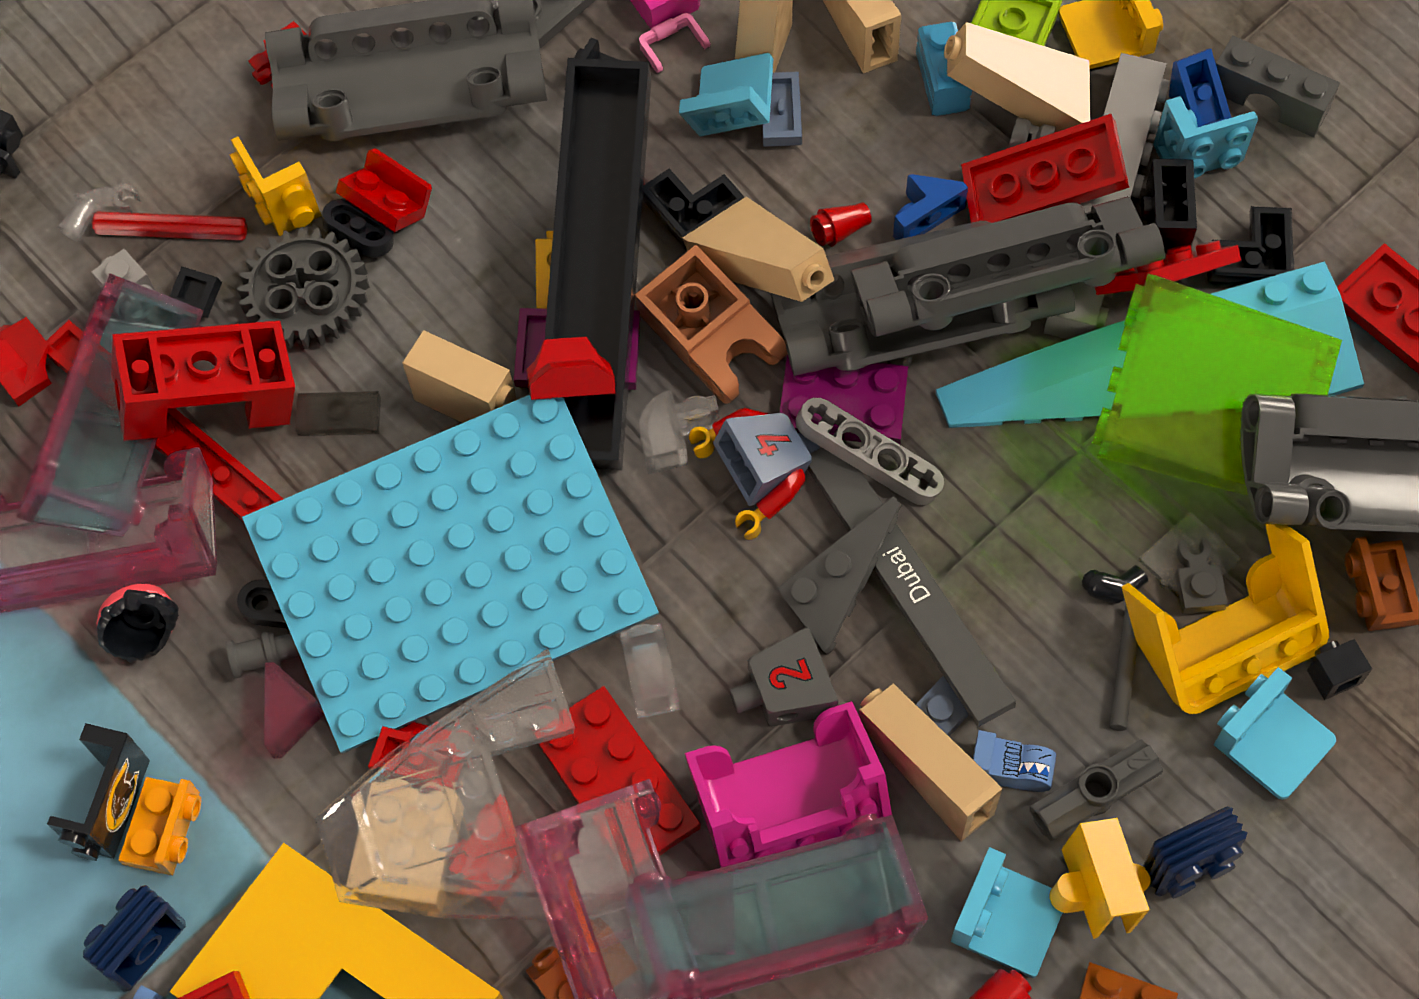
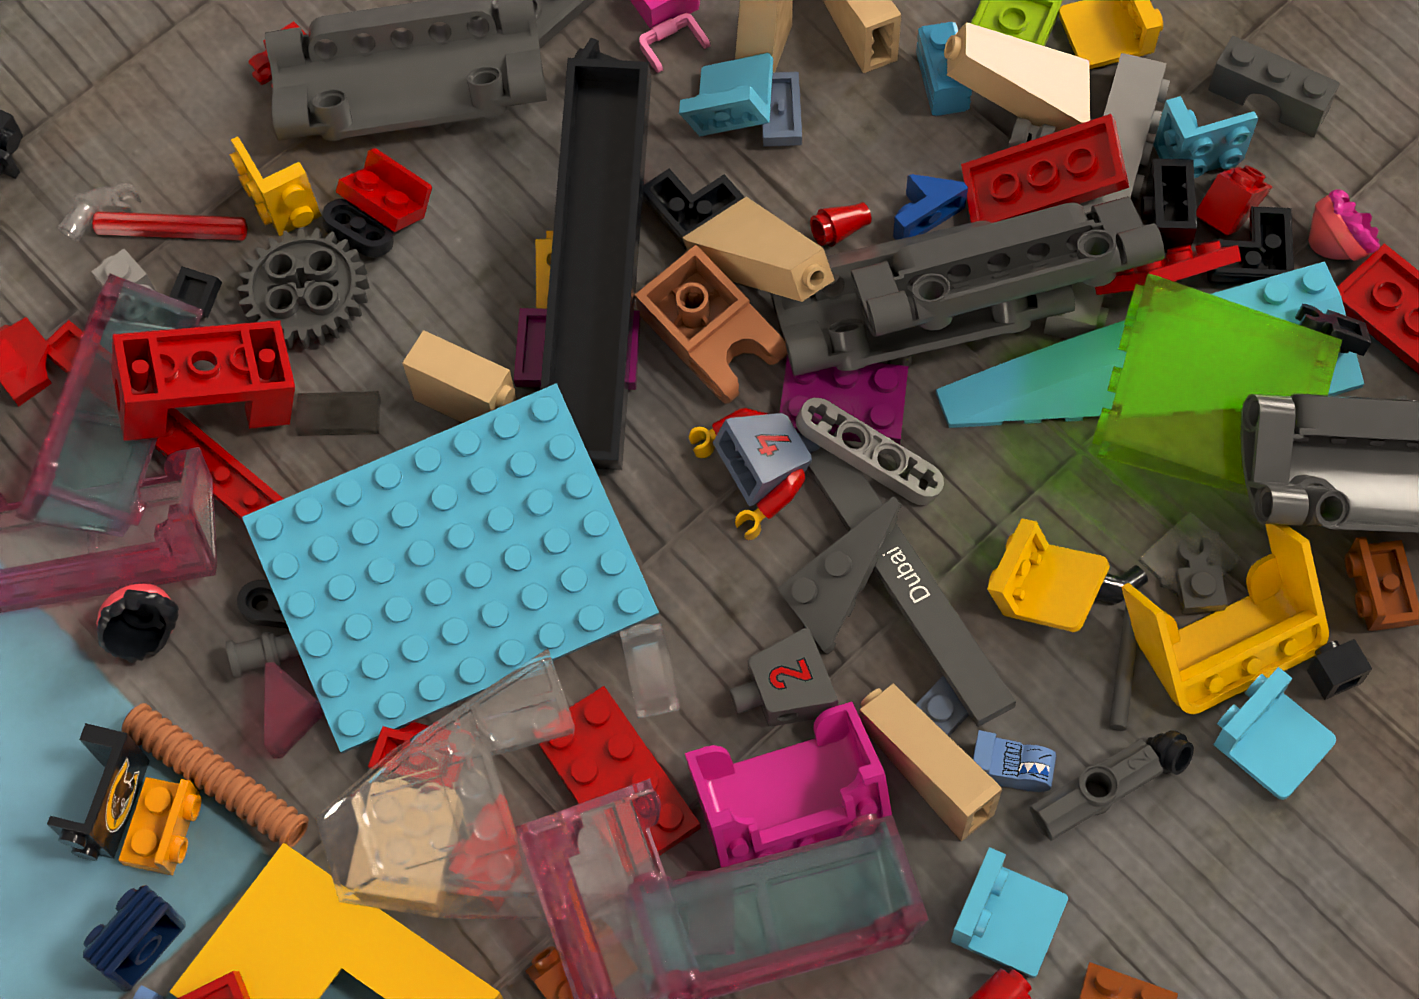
red slope [527,337,615,400] -> none
clear brick [639,390,719,474] -> none
yellow piece [1049,818,1150,939] -> none
dark blue brick [1143,806,1248,899] -> none
blue slope [1169,49,1232,127] -> none
none -> nougat piece [121,703,309,847]
none -> yellow bracket [987,518,1110,632]
none -> black plate [1146,730,1194,775]
none -> red slope [1196,165,1272,235]
none -> black plate [1295,304,1372,356]
none -> coral hair [1308,189,1380,261]

